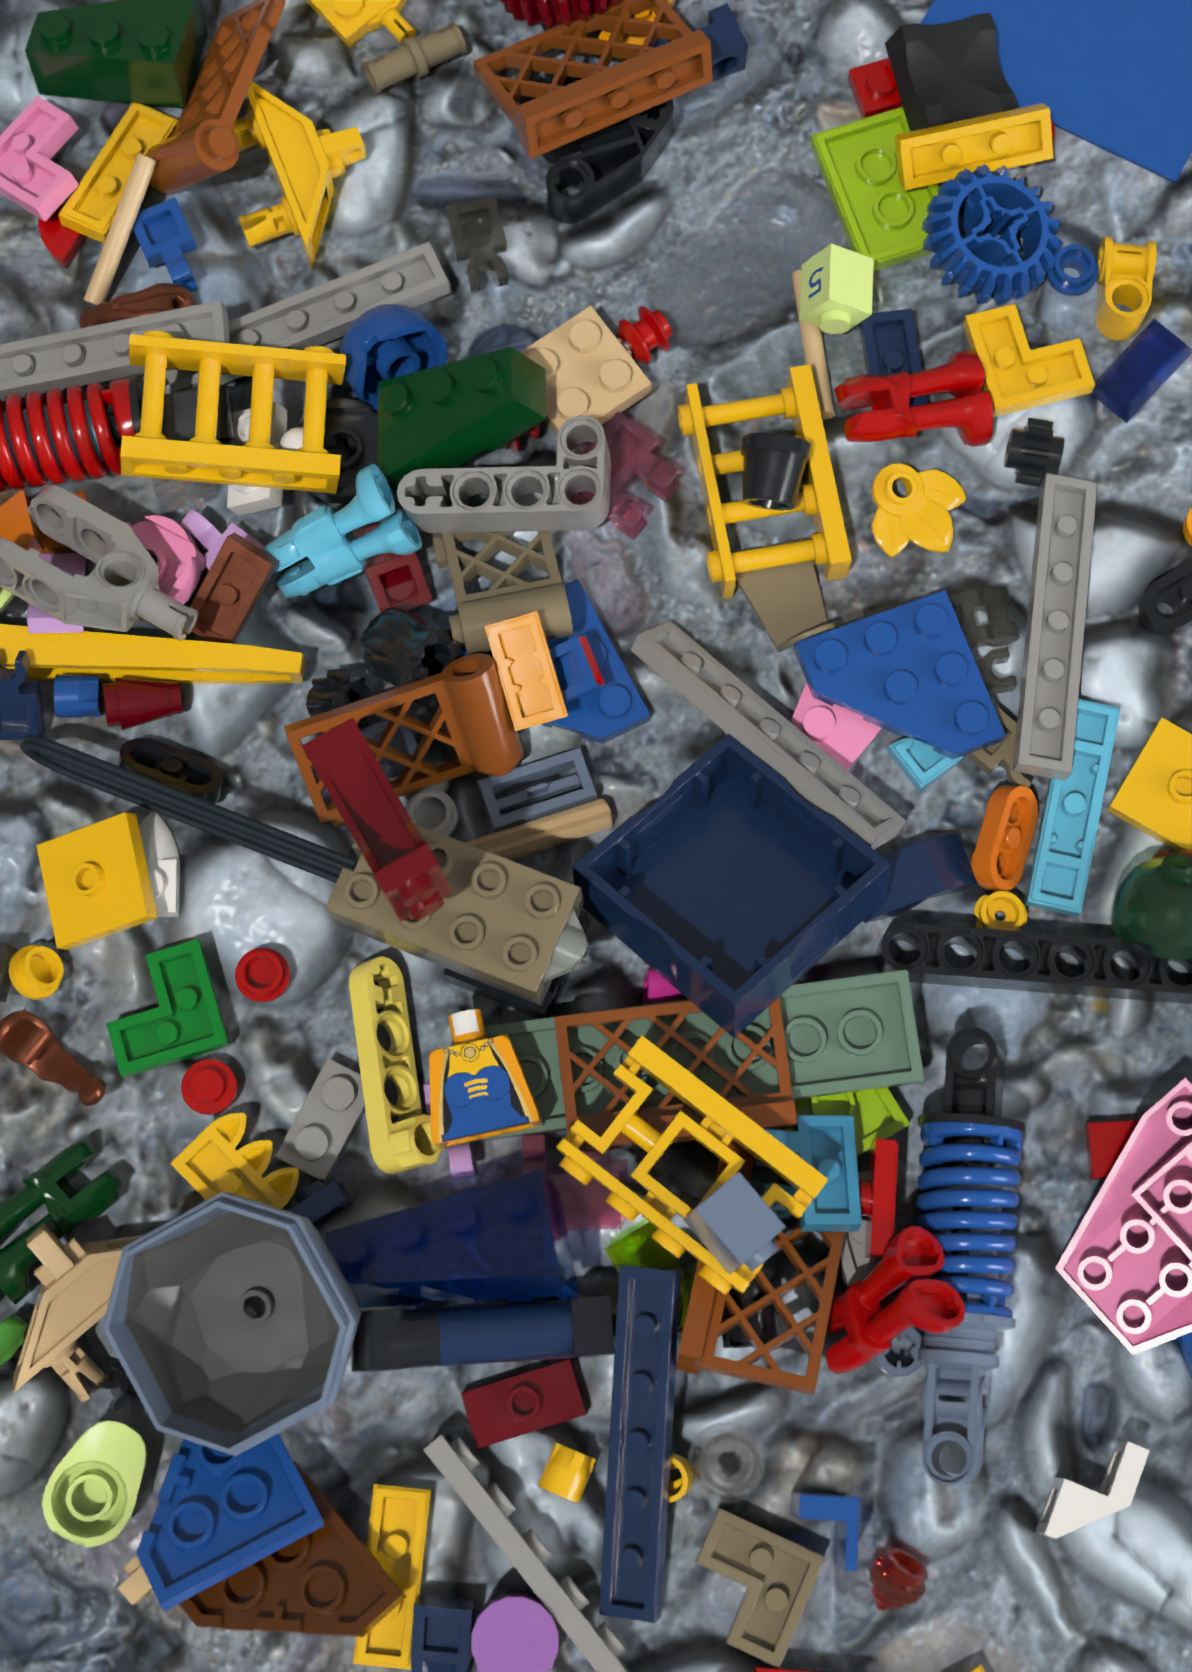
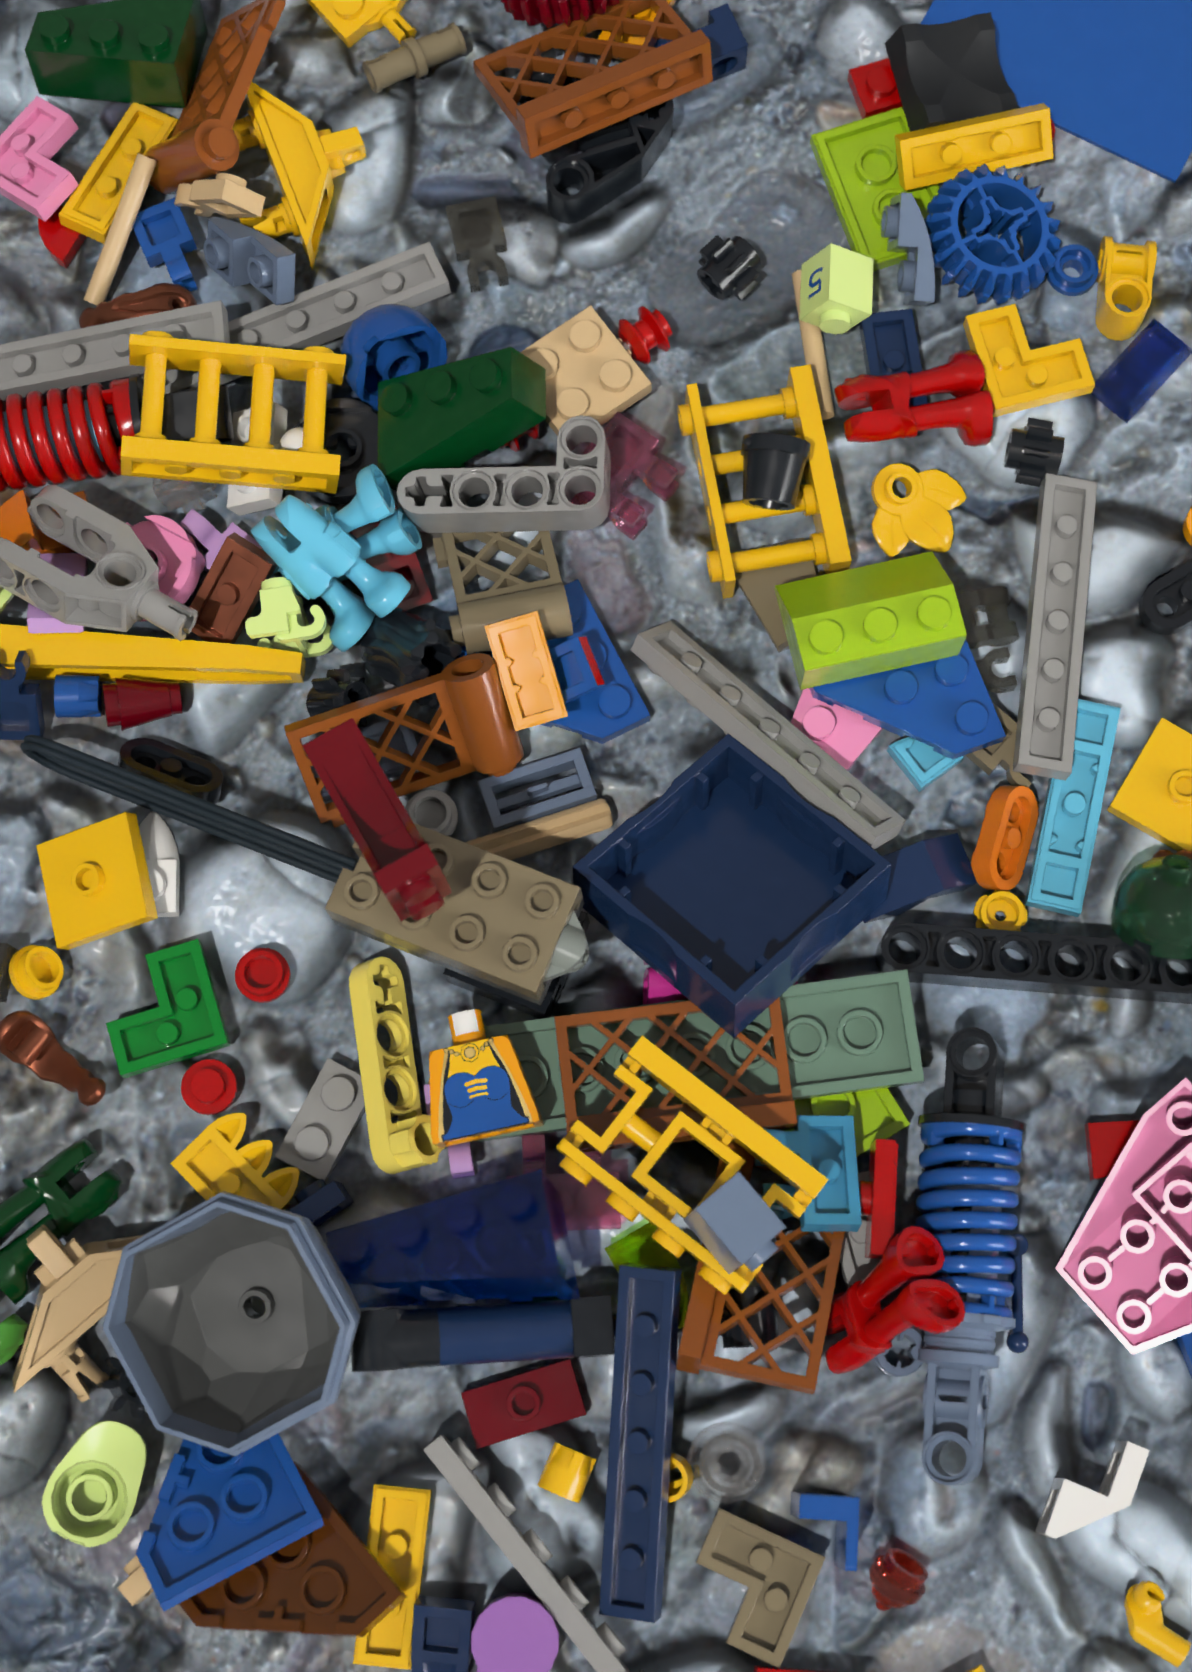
none -> tan plate [174,173,265,218]
none -> sand blue slope [204,216,295,305]
none -> yellowish green piece [245,577,334,658]
none -> medium azure piece [250,494,411,652]
none -> black gear [697,235,761,301]
none -> lime slope [774,551,967,690]
none -> sand blue slope [881,192,935,306]
none -> dark blue hinge [1006,1234,1029,1353]
none -> yellow arm [1124,1581,1191,1668]

